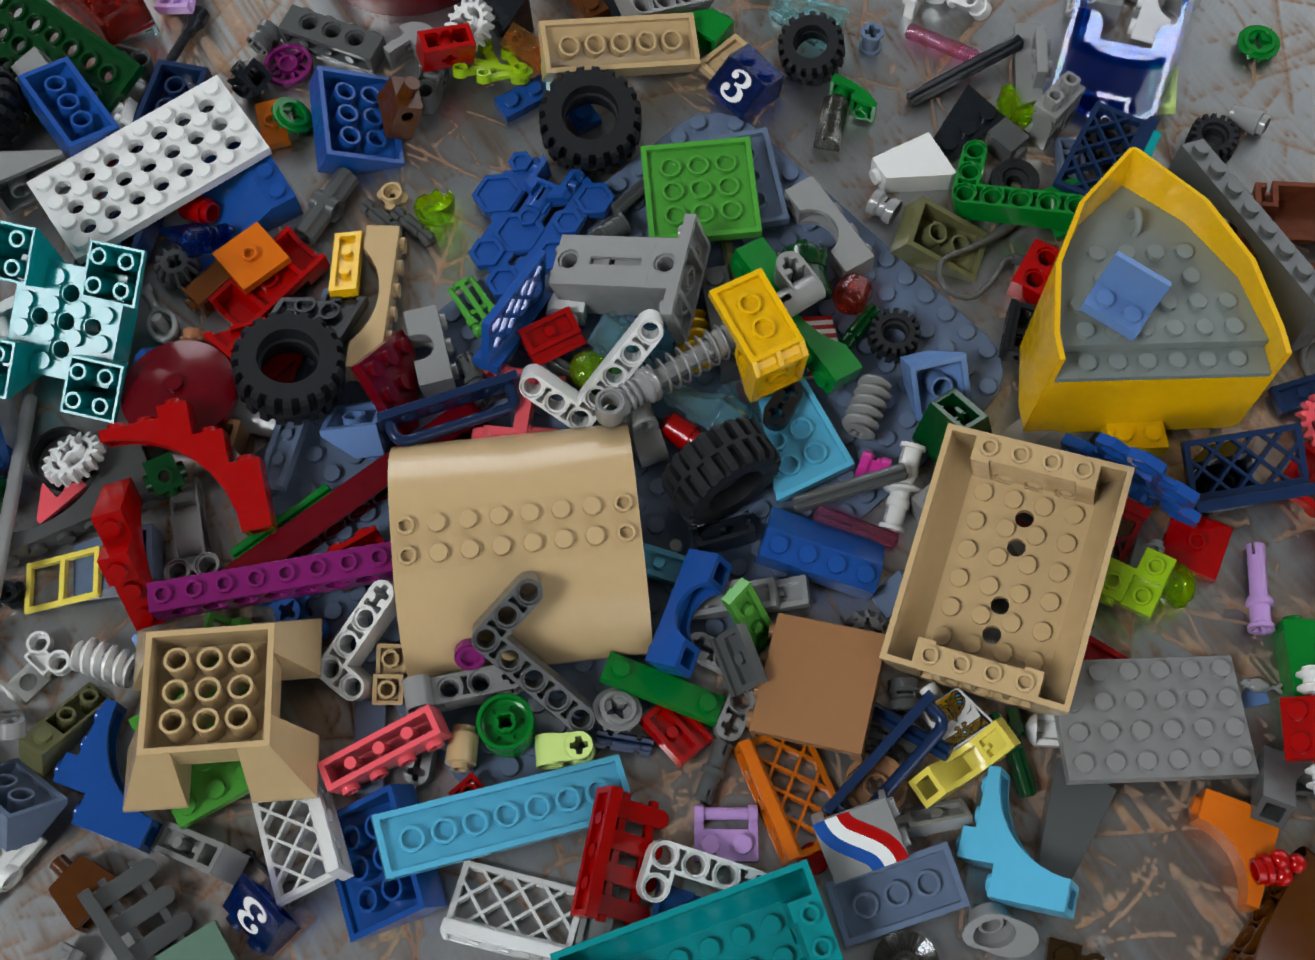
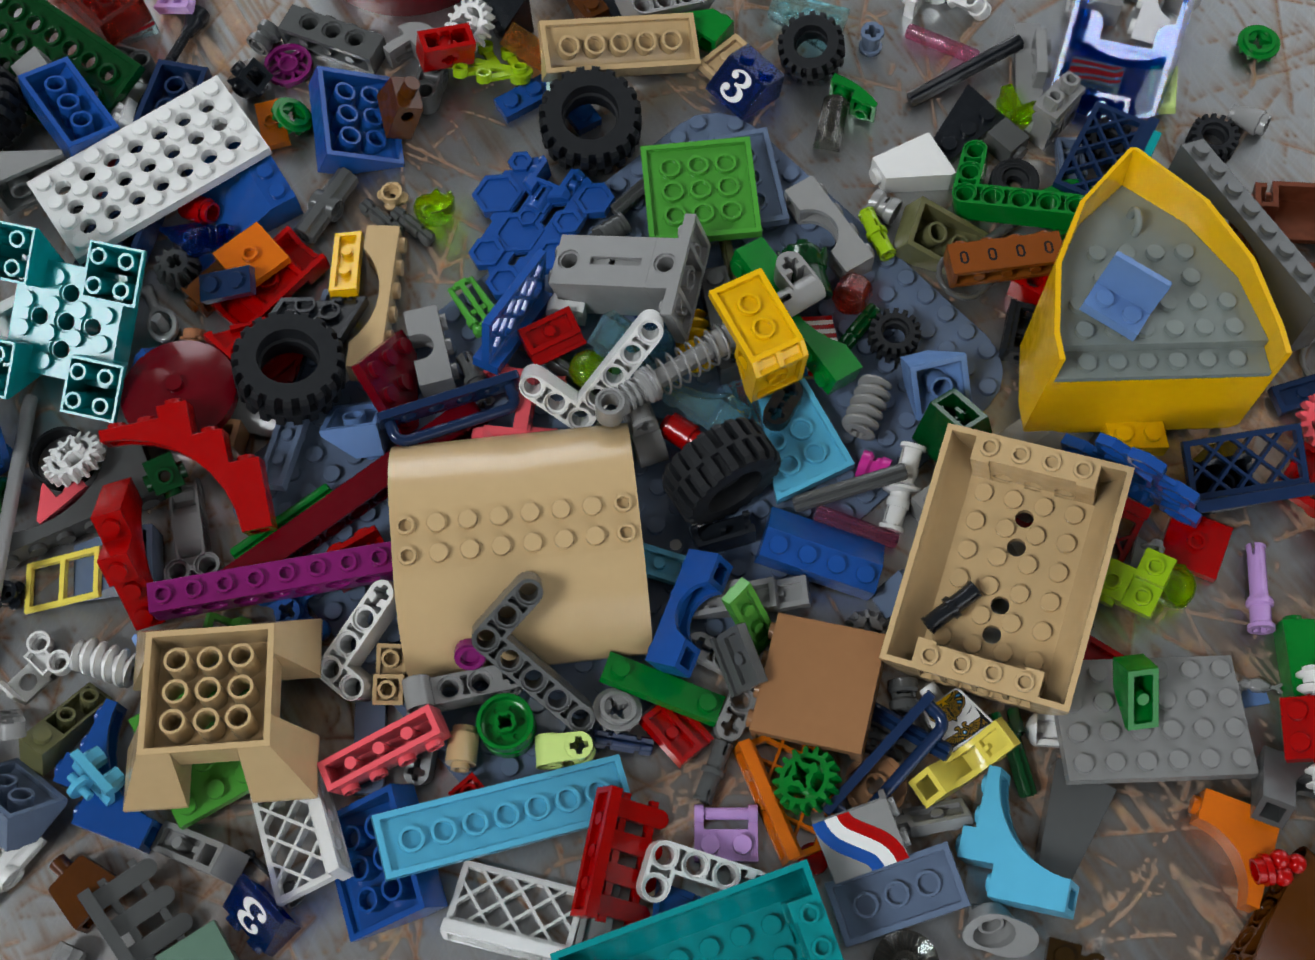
none -> medium azure hips [66,746,125,807]
none -> dark blue plate [199,265,256,305]
none -> green gear [772,746,842,817]
none -> lime pin [858,207,896,261]
none -> black pin [921,581,982,634]
none -> dark orange brick [943,230,1062,288]
none -> tile [1068,56,1126,94]
none -> green slope [1113,654,1159,731]

